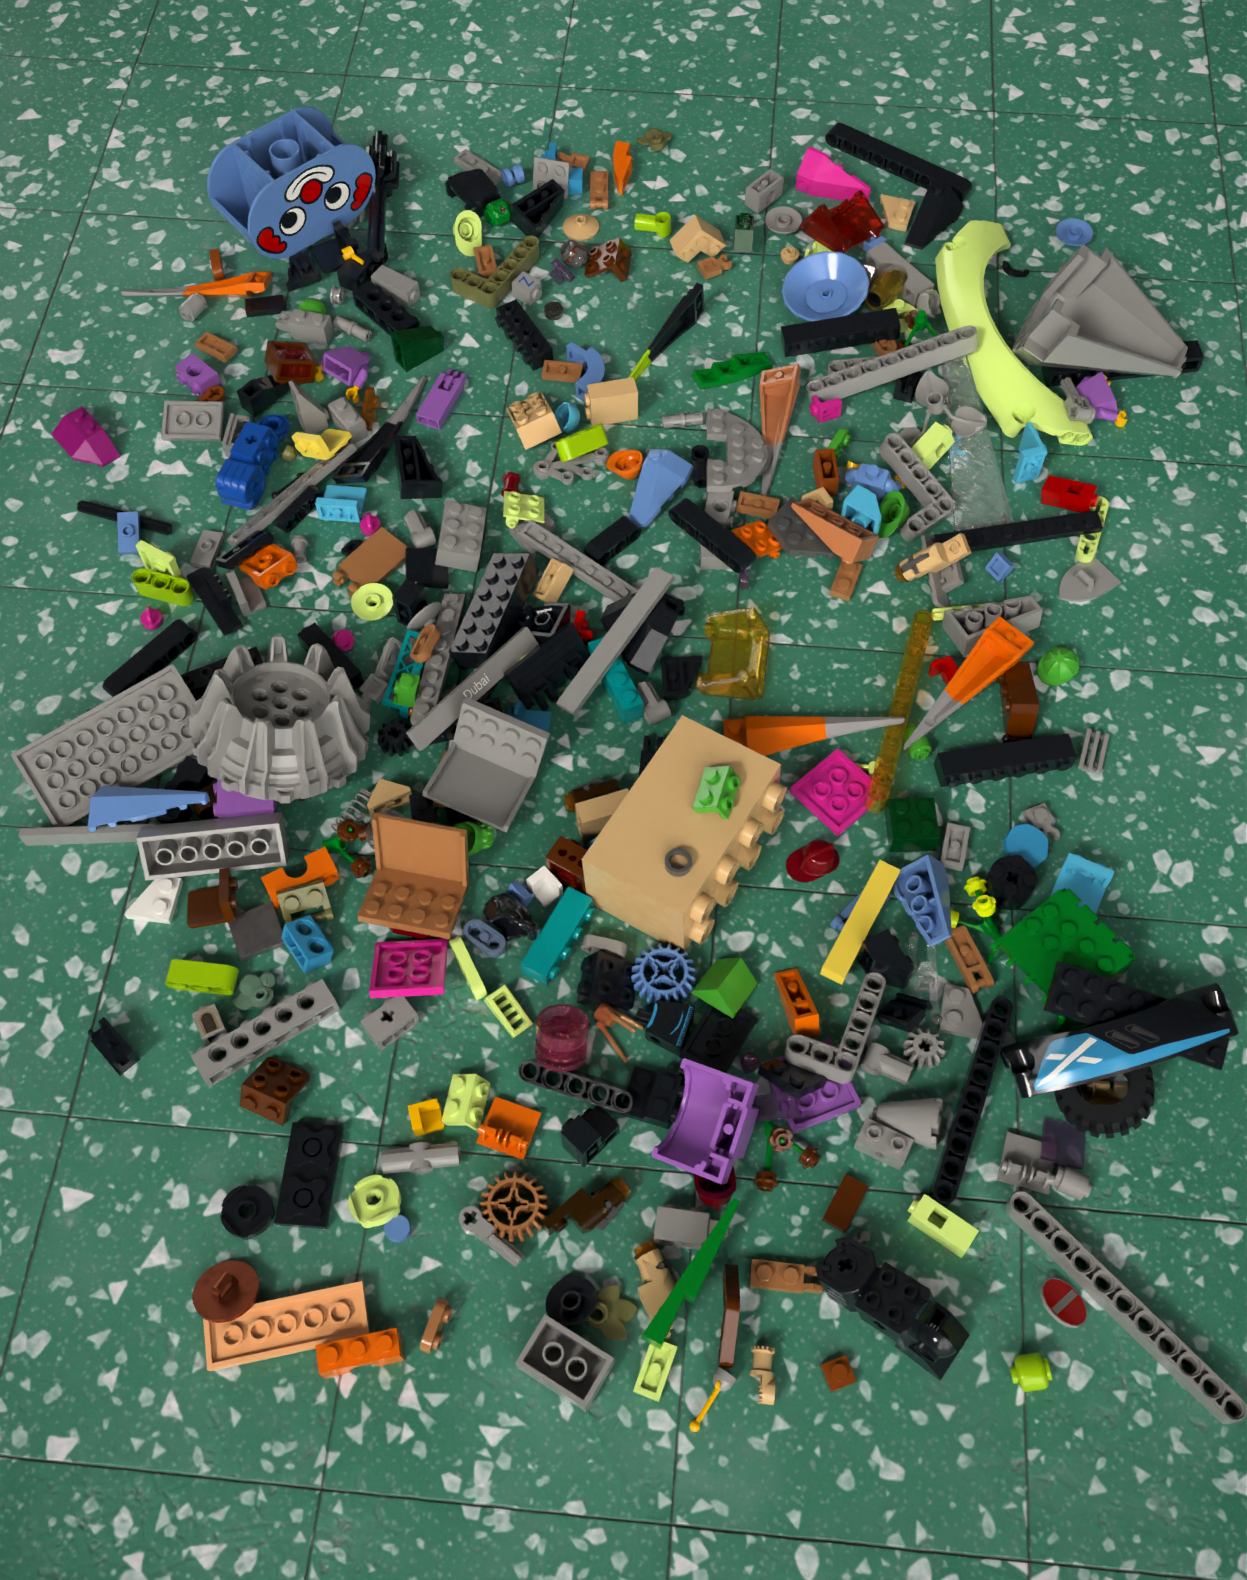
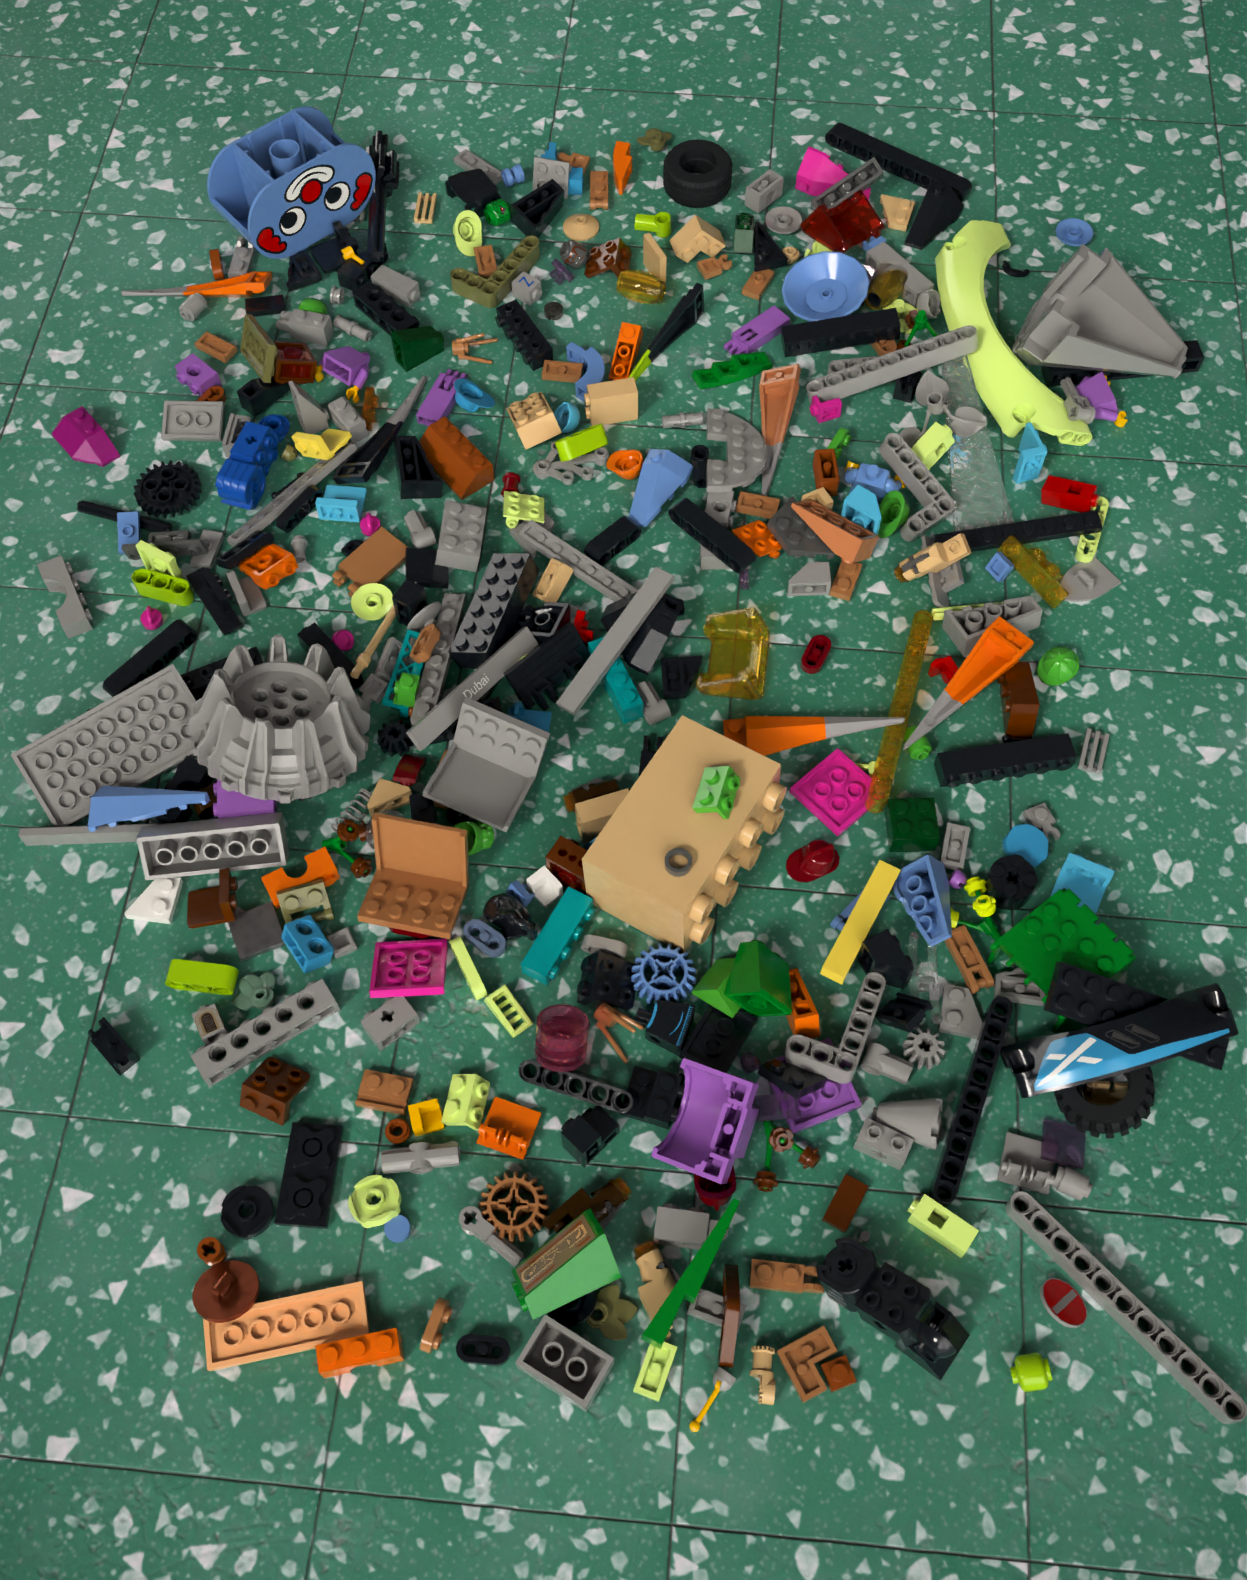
none -> light grey arch [37,556,93,639]
none -> dark grey bracket [121,530,208,560]
none -> black gear [134,460,202,519]
none -> dark orange bush [197,1237,226,1266]
none -> light grey hinge [228,236,255,278]
none -> olive piece [240,314,277,383]
none -> light grey tile [326,927,358,959]
none -> tan bar [350,604,396,679]
none -> medium nougat plate [355,1069,414,1116]
none -> dark orange plate [385,1118,411,1144]
none -> dark red slope [393,754,427,786]
none -> tan tile [414,193,437,224]
none -> dark orange slope [419,416,494,500]
none -> medium nougat plant [452,333,498,364]
none -> dark azure piece [454,379,495,412]
none -> black plate [456,1334,511,1366]
none -> slope [511,1209,621,1320]
none -> orange slope [608,322,643,380]
none -> clear yellow piece [616,270,666,304]
none -> tan tile [643,233,667,287]
none -> black tyre [663,139,732,208]
none -> light grey plate [687,1288,747,1333]
none -> medium lavender hinge [723,305,790,355]
none -> green slope [724,940,792,1017]
none -> medium nougat plate [742,269,775,301]
none -> black wing [754,222,788,272]
none -> medium nougat plate [776,1326,838,1403]
none -> light grey slope [787,561,831,596]
none -> dark red plate [801,635,831,674]
none -> dark grey brick [811,157,884,221]
none -> medium lavender hinge [948,868,967,889]
none -> light grey wing [994,968,1045,1006]
none -> clear yellow bracket [998,535,1069,609]

